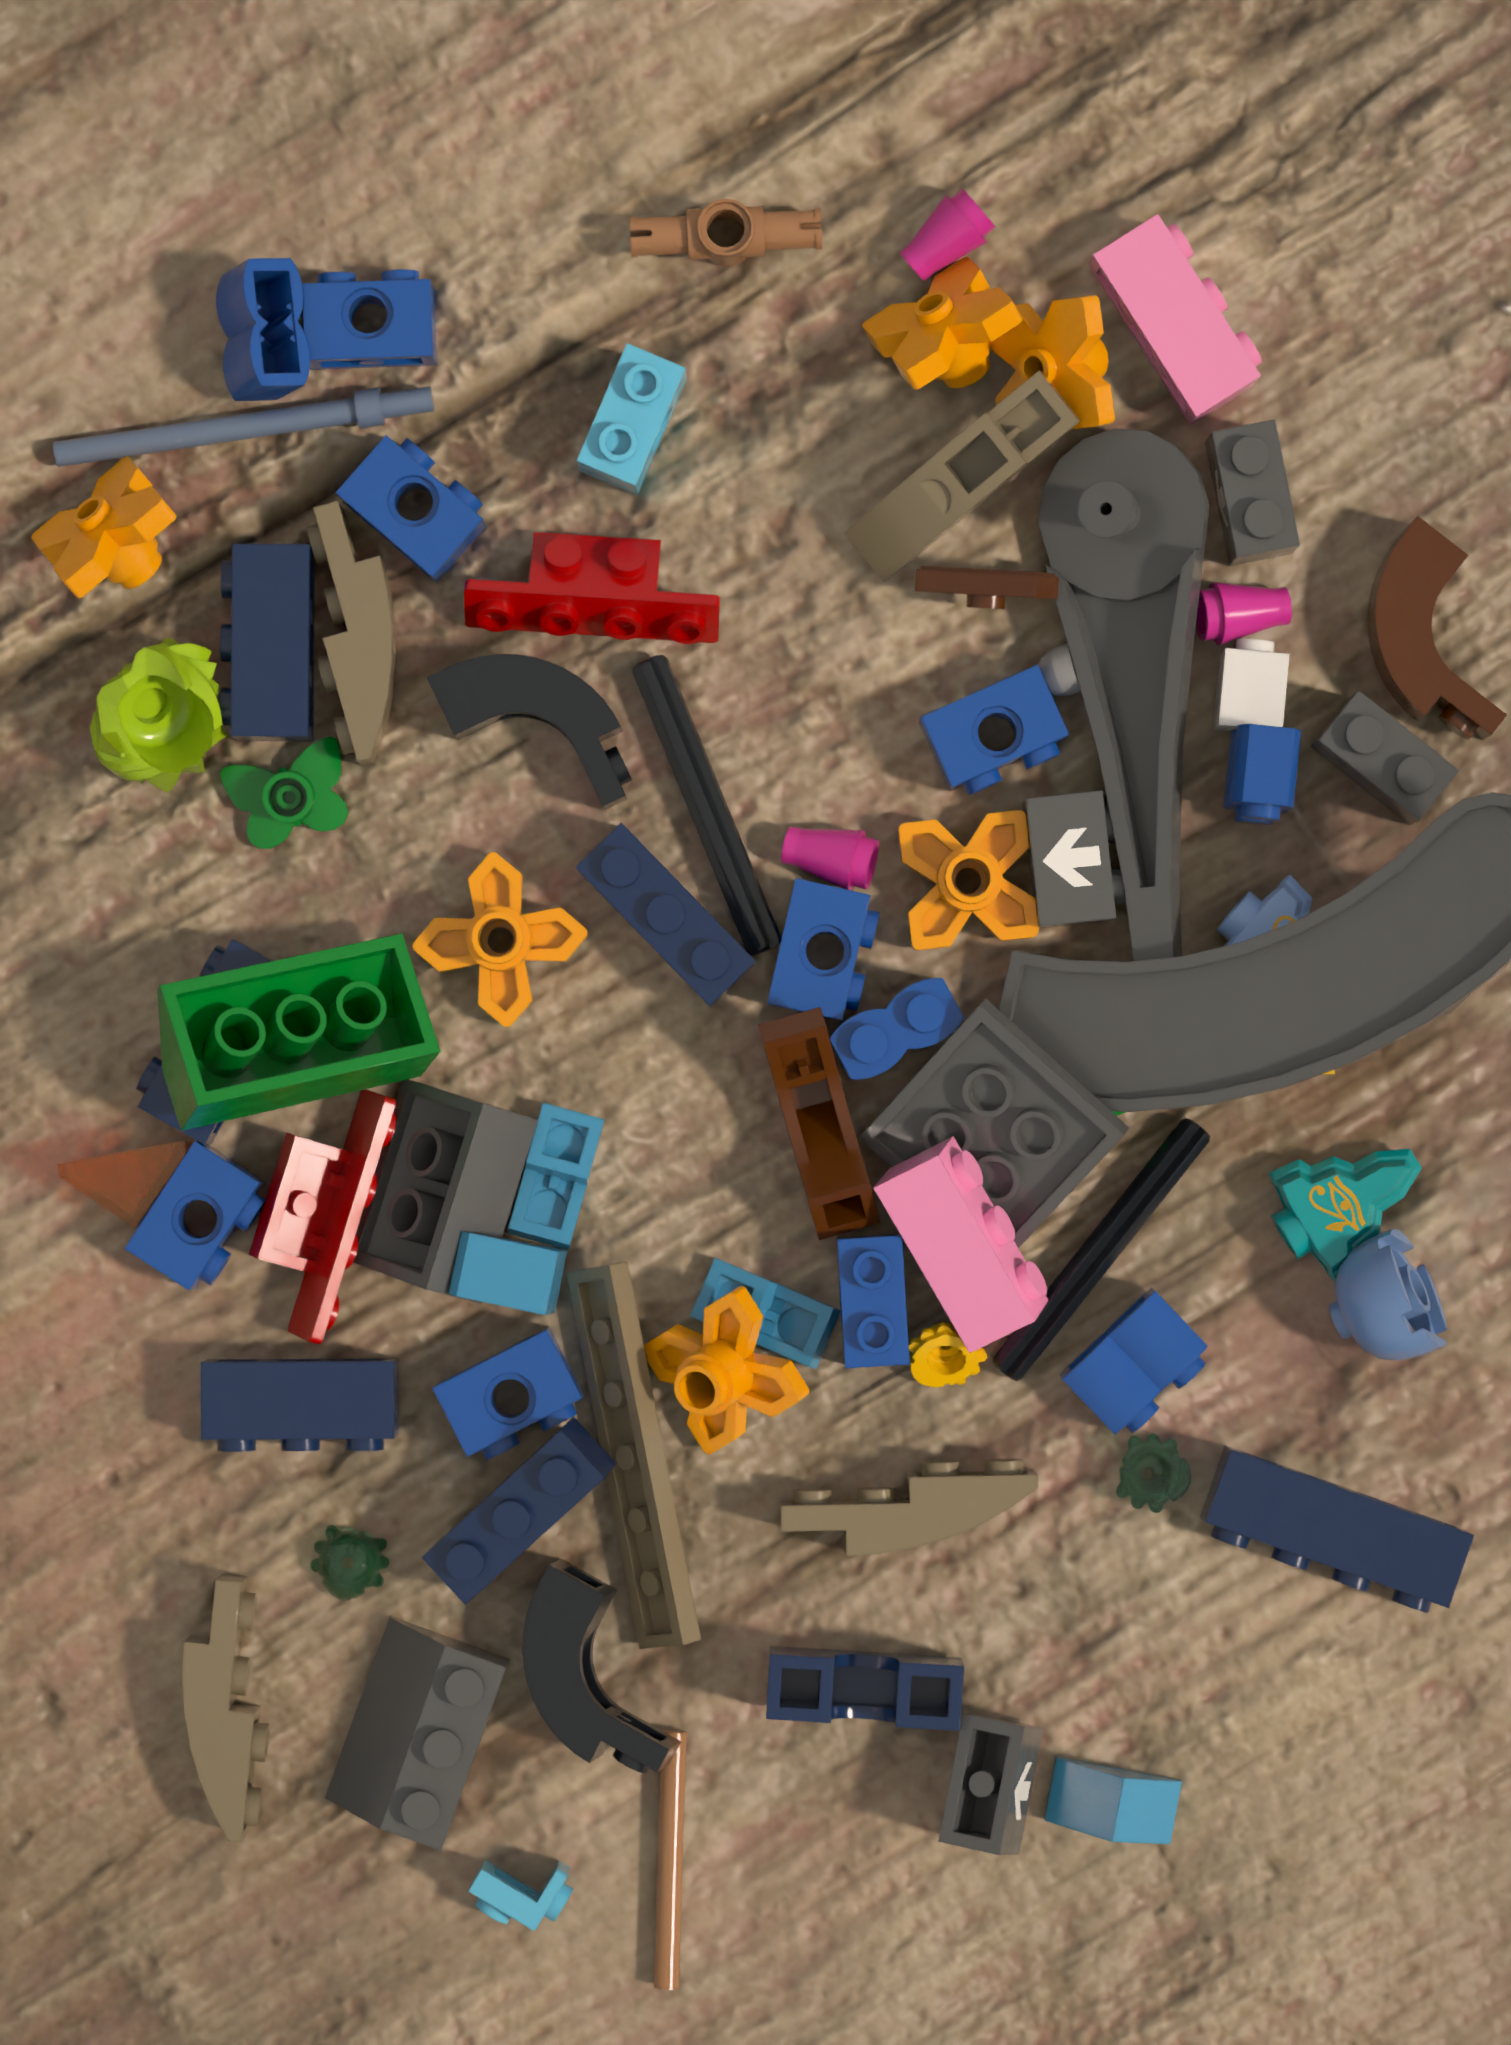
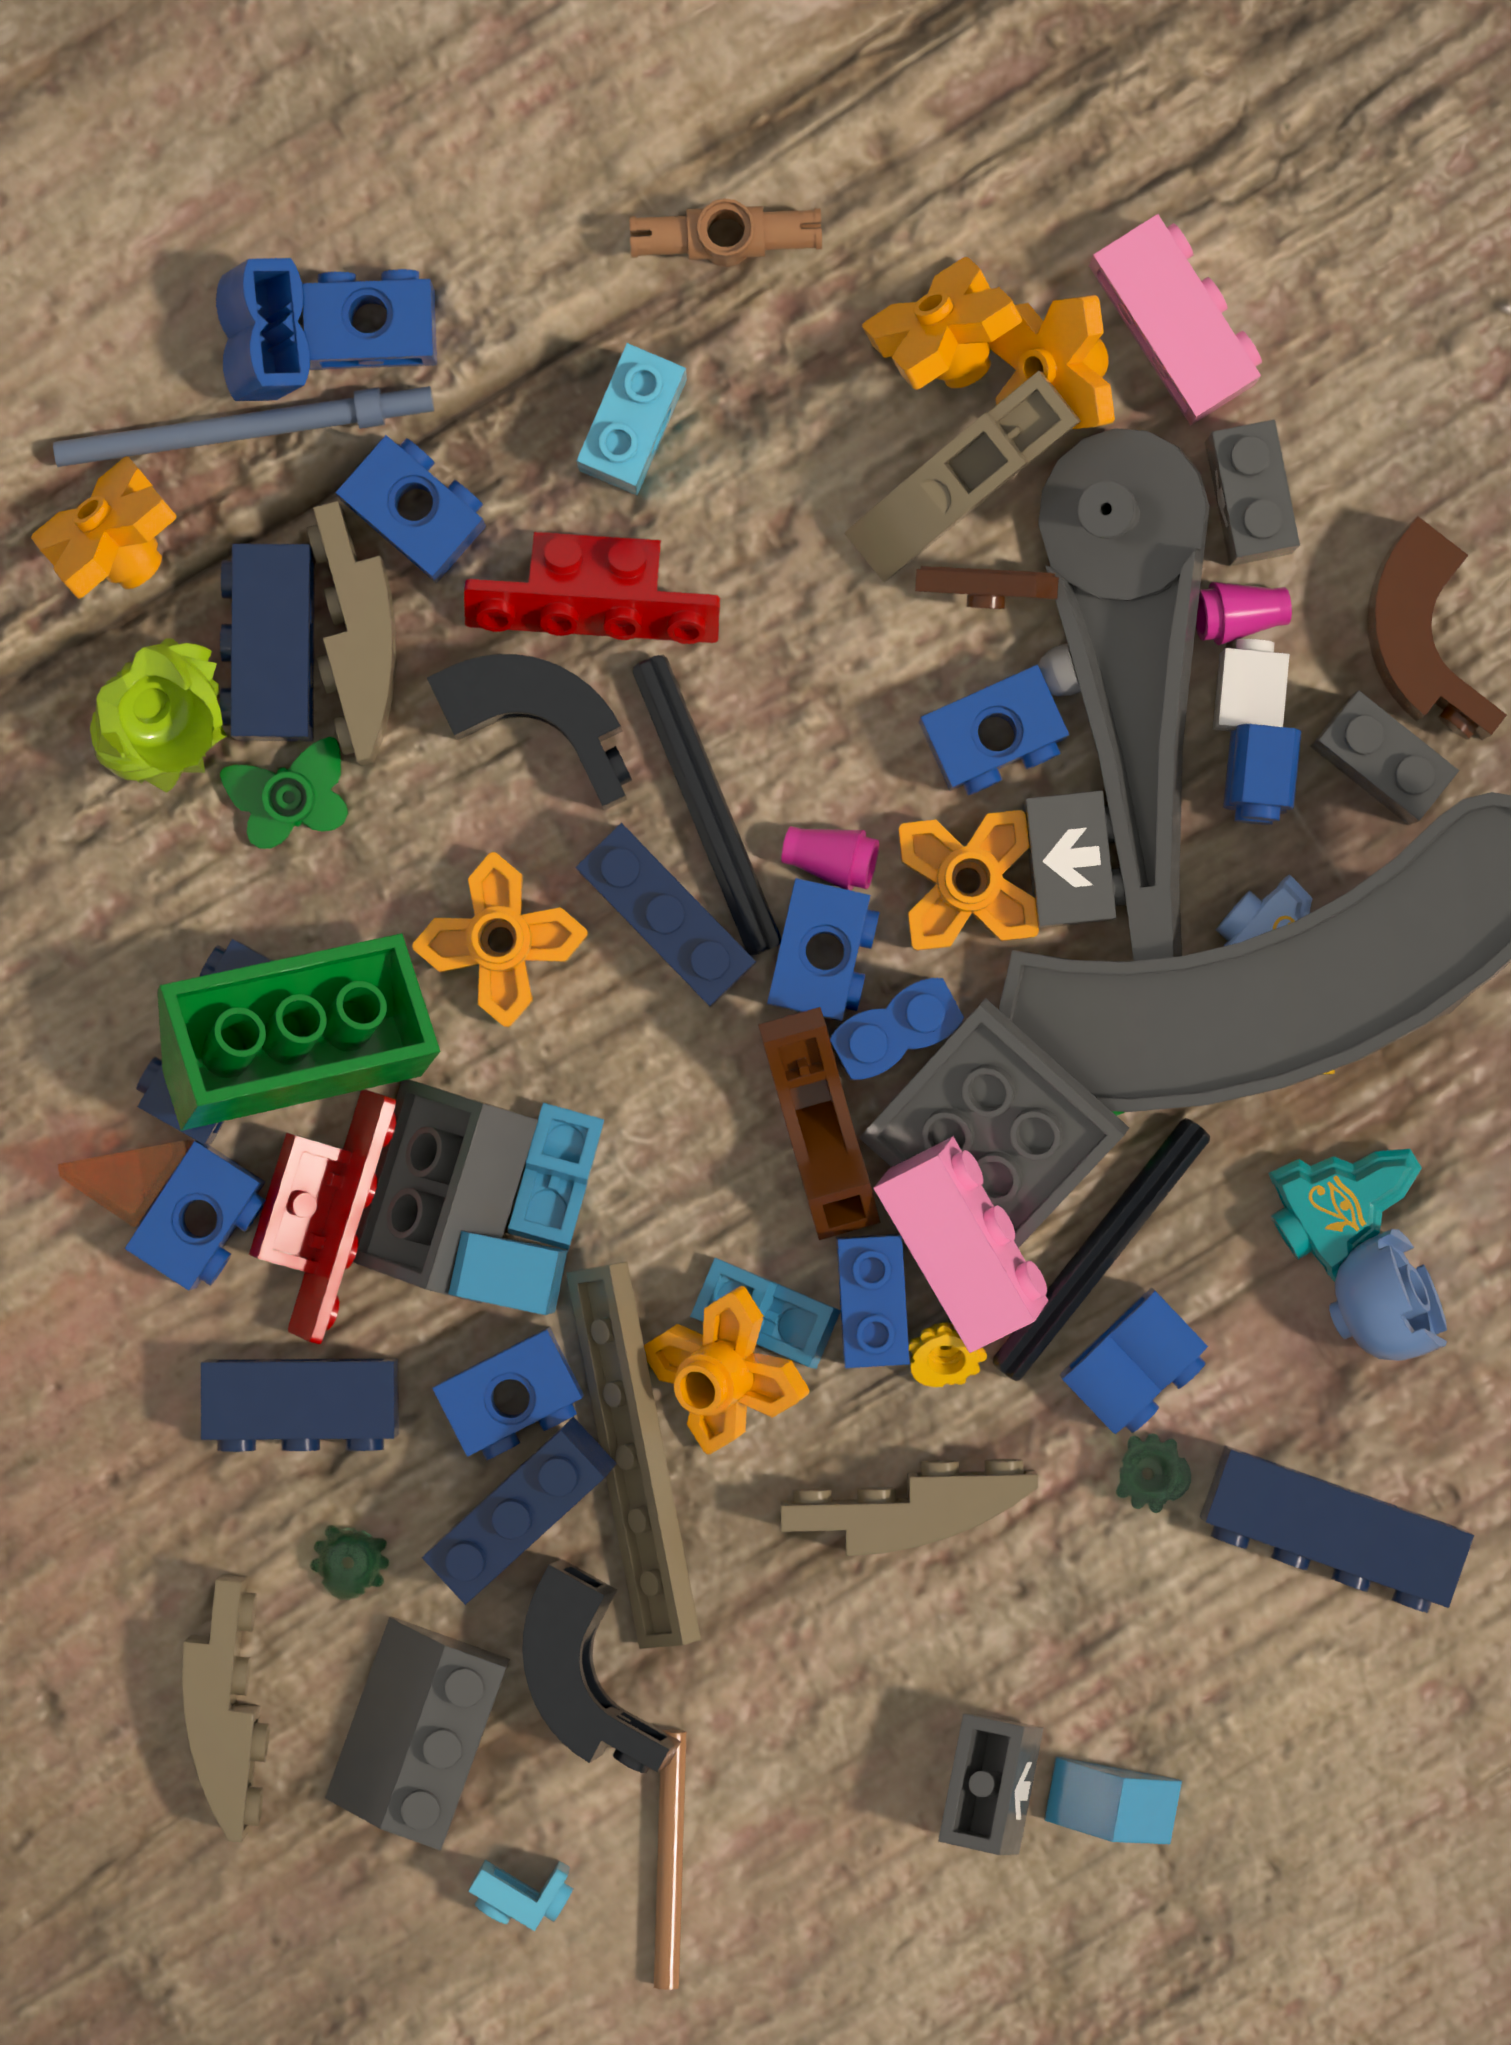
dark blue arch [766,1646,964,1731] -> none
dark pink cone [899,188,996,281] -> none

